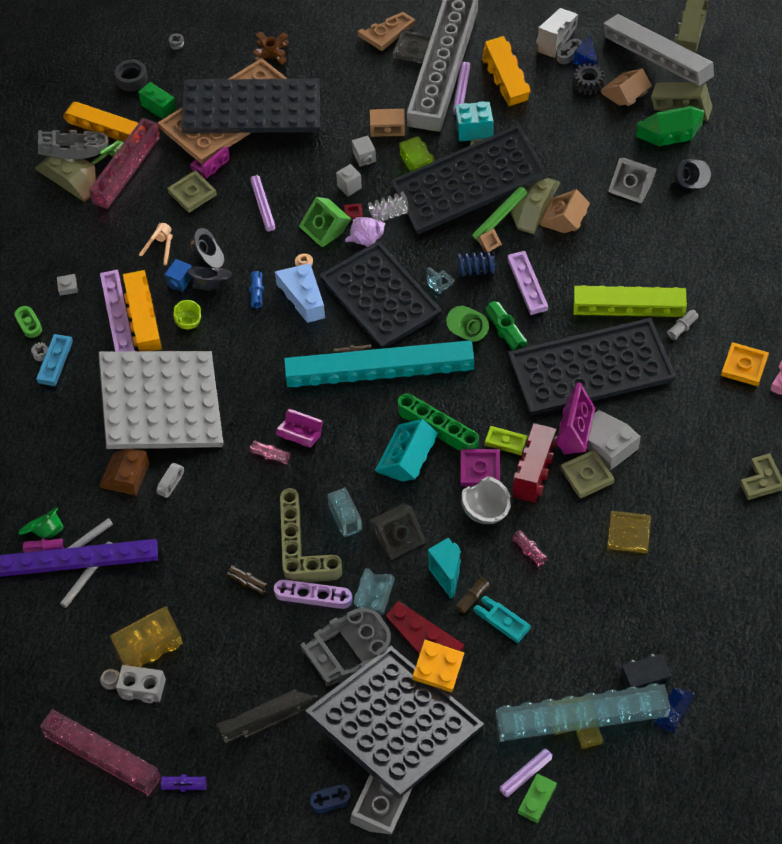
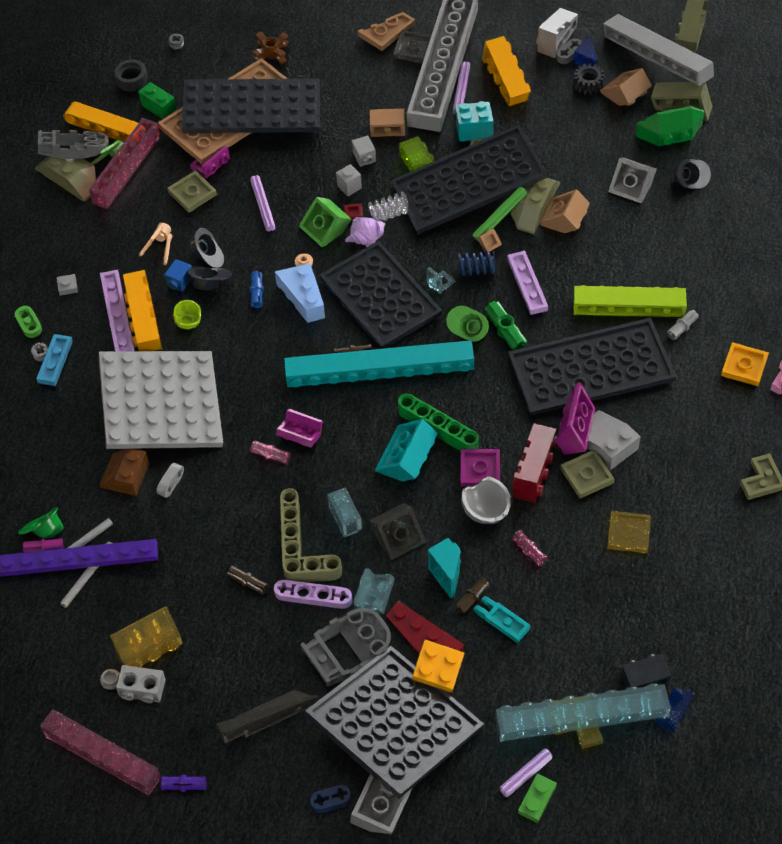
lime plate [485,426,528,455] -> none

